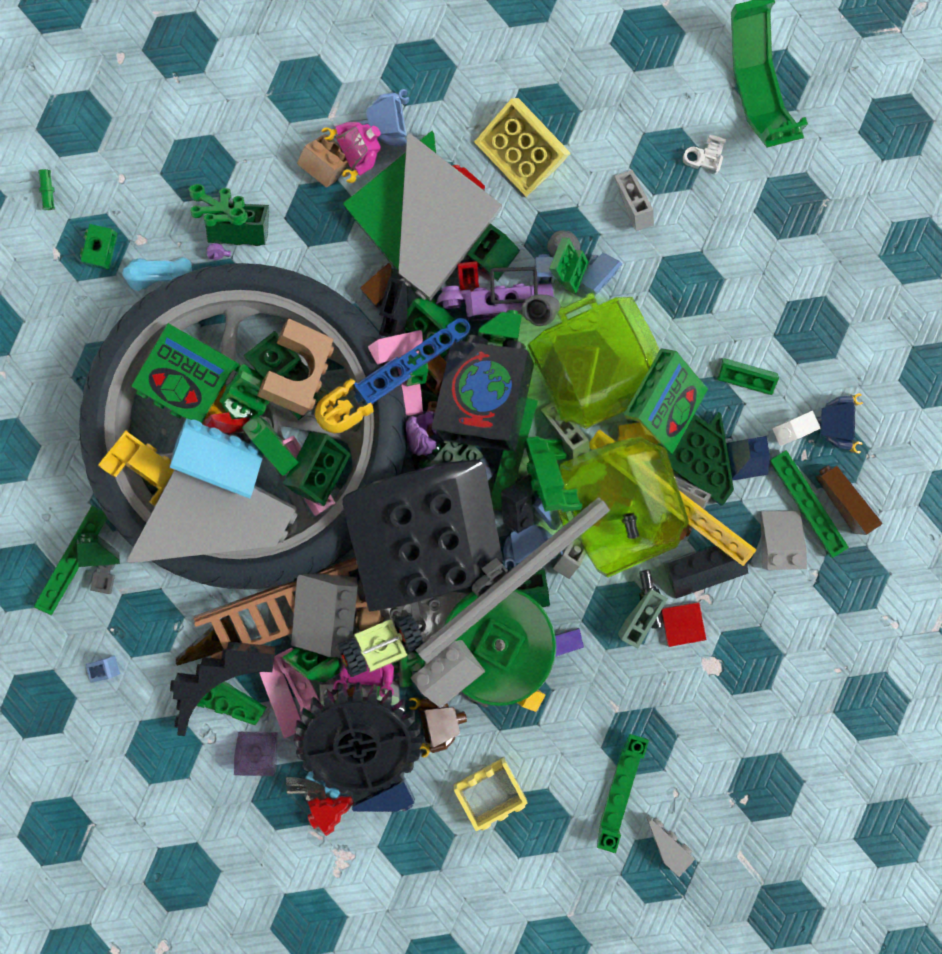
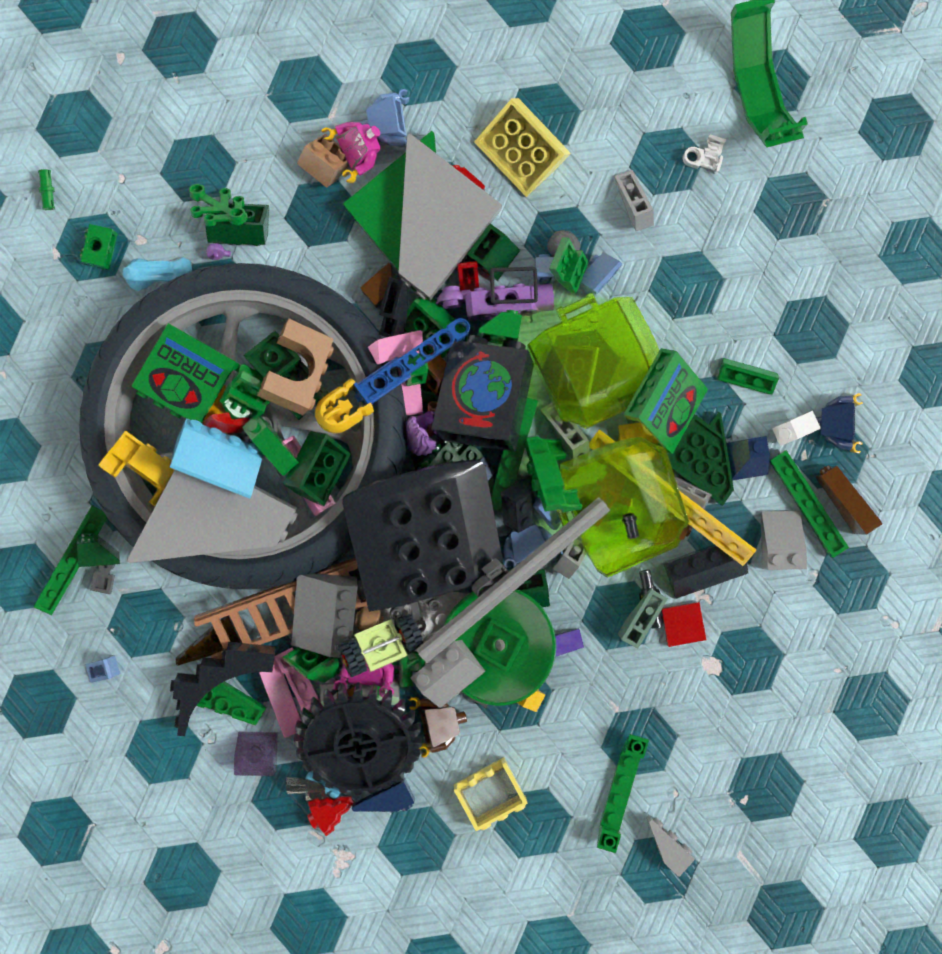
dark grey hair [522,294,561,327] -> none

